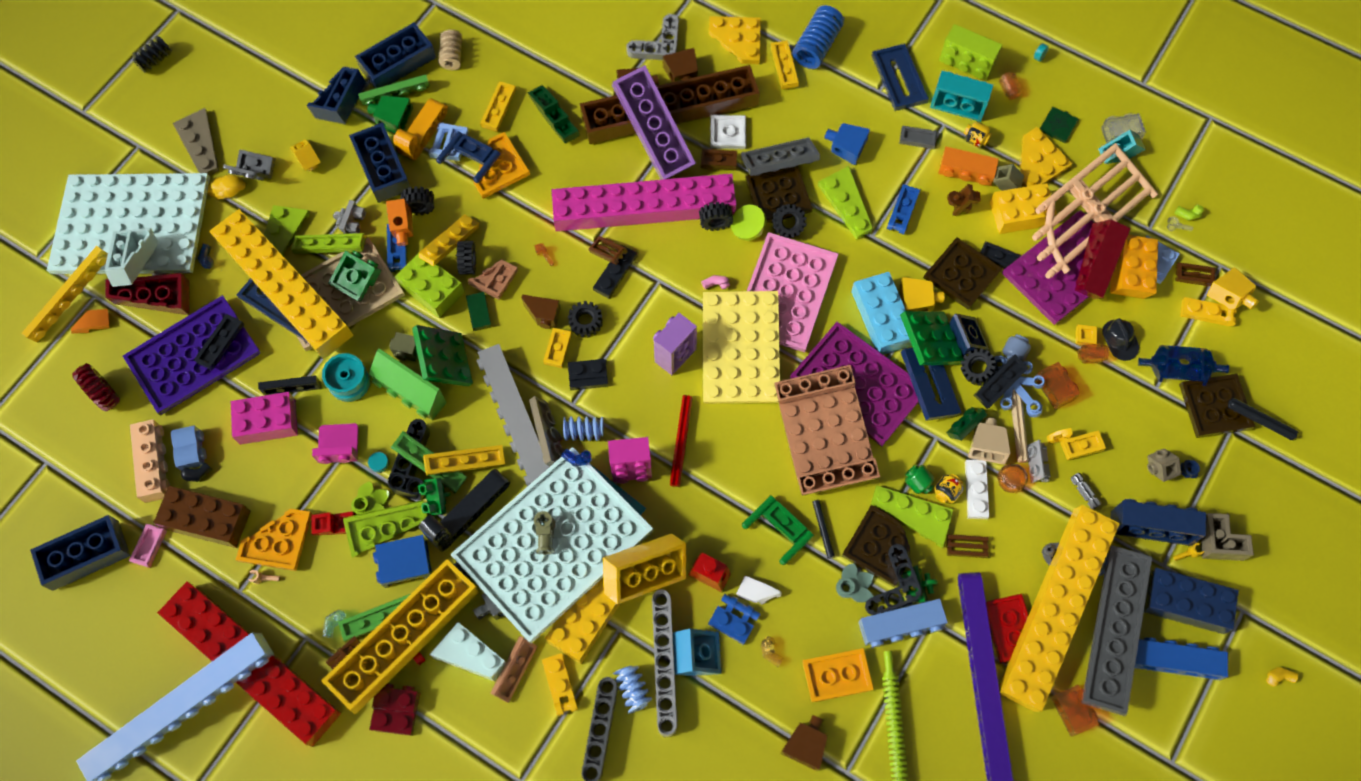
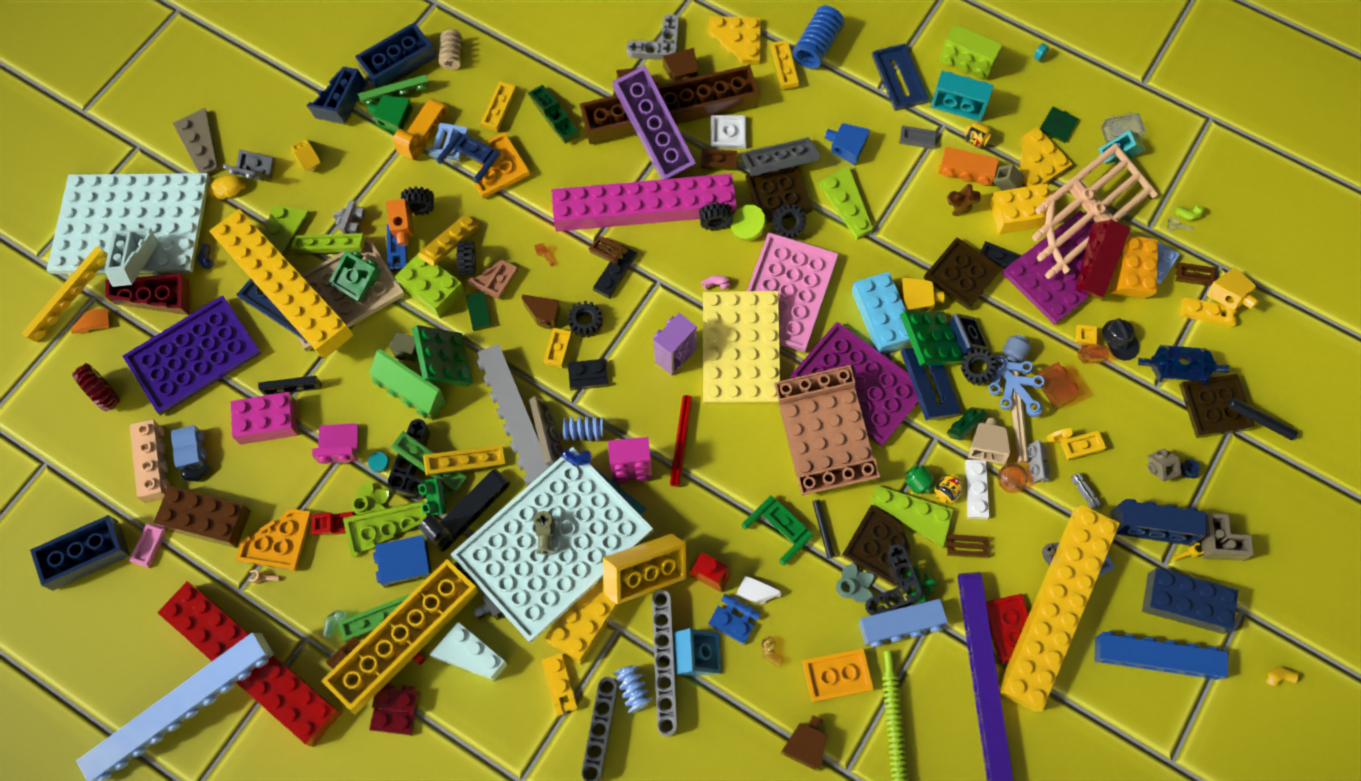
black piece [132,35,172,73] -> none
black plate [194,314,245,371] -> none
teal wheel [322,353,370,402] -> none
dark blue brick [349,122,410,203] -> none
nougat tile [491,636,537,703] -> none
blue plate [887,184,920,235] -> none
black plate [974,354,1028,409] -> none
clear orange brick [999,72,1022,100] -> none
clear orange brick [1051,684,1099,737] -> none
dark grey plate [1082,545,1152,716] -> none

